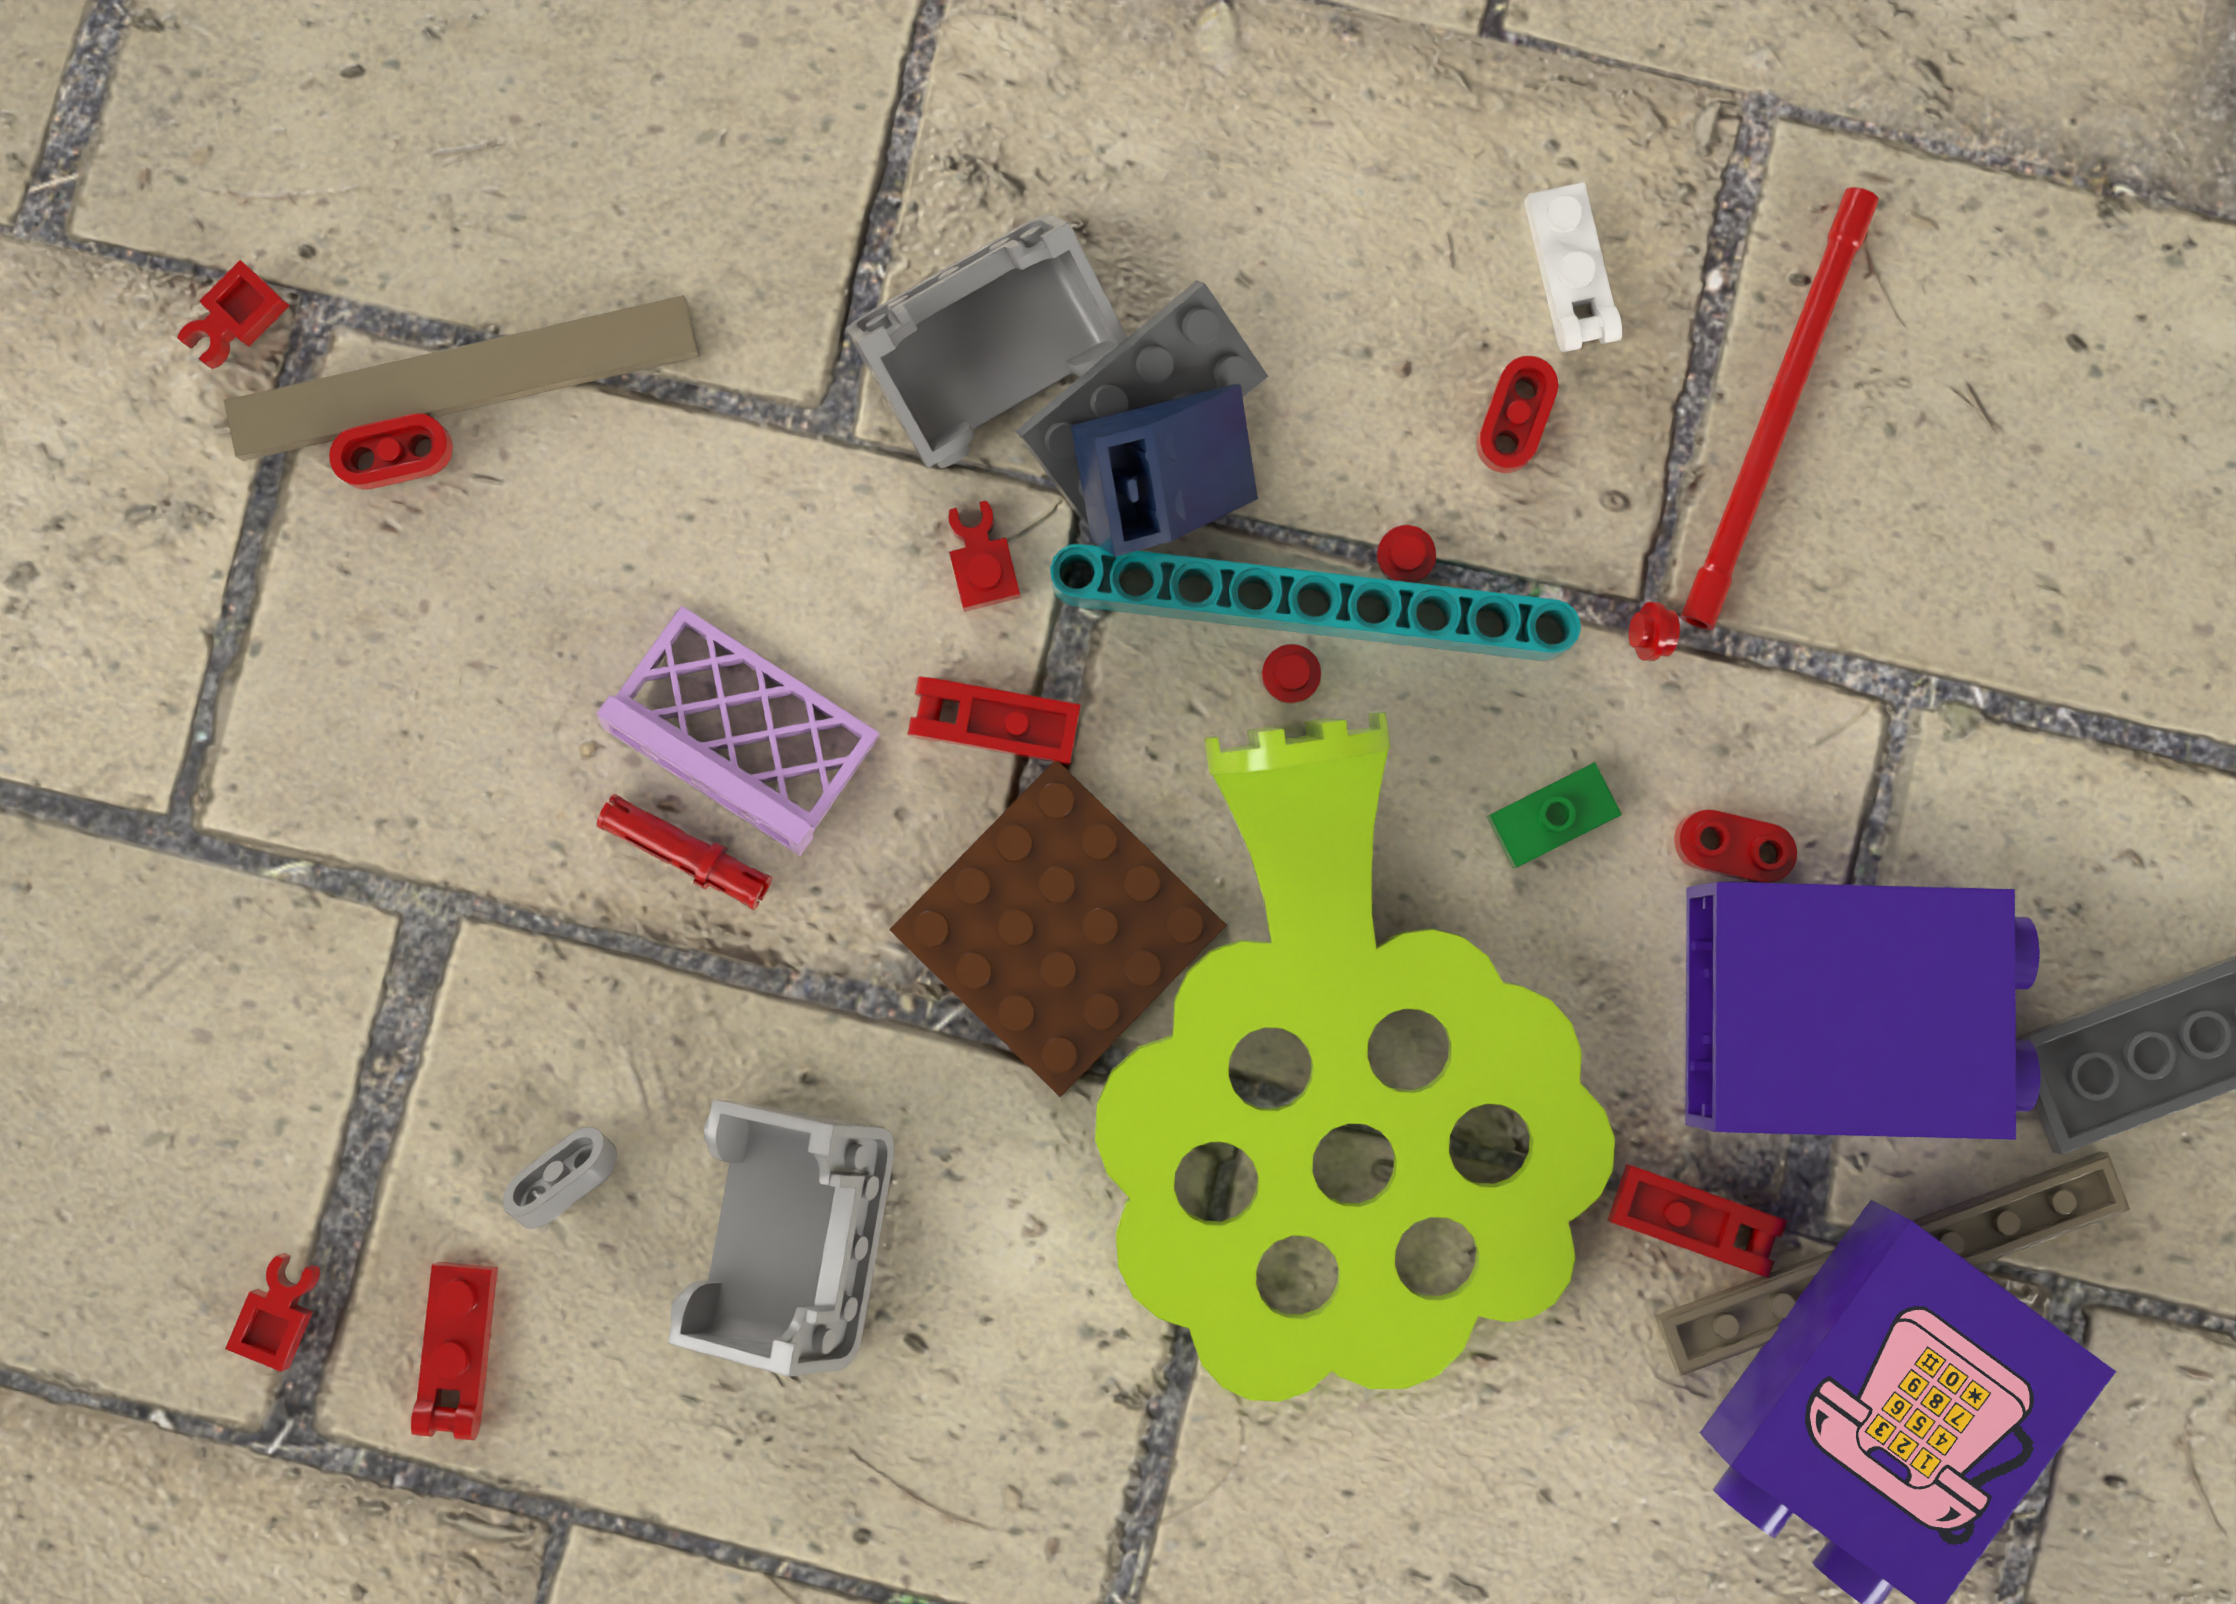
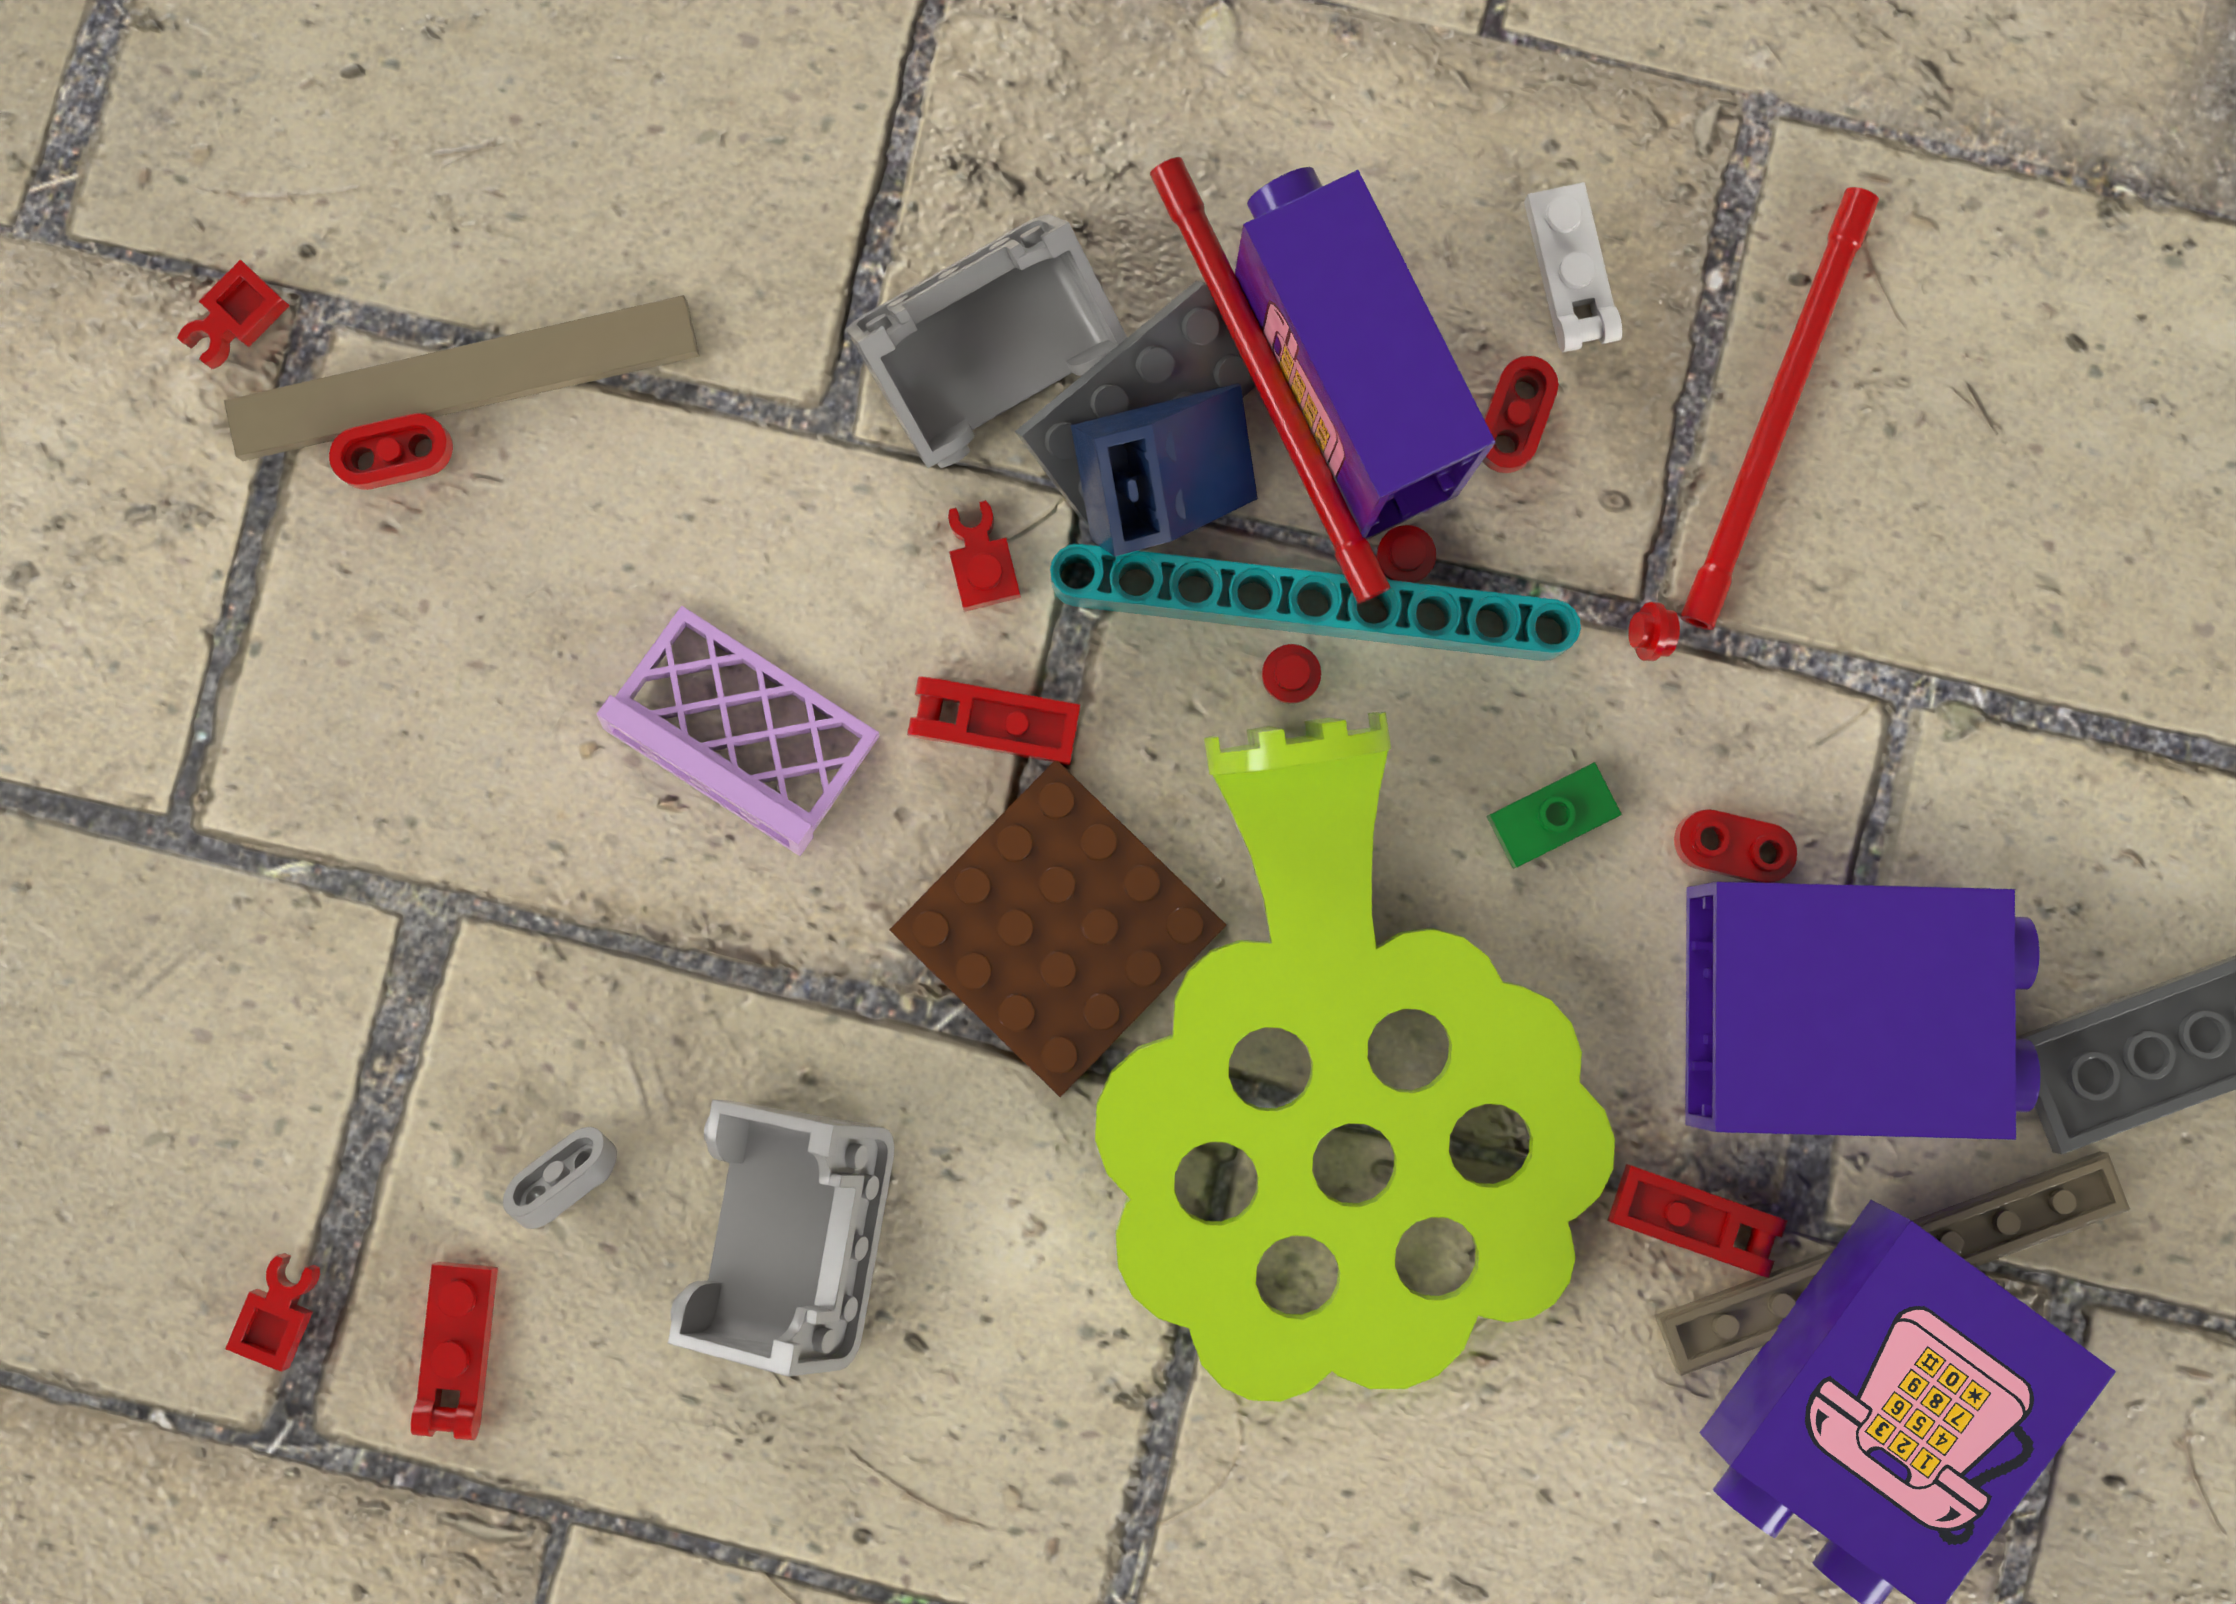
red pin [596,794,772,910] -> none
none -> red piece [1150,157,1391,604]
none -> dark purple brick [1235,167,1496,539]

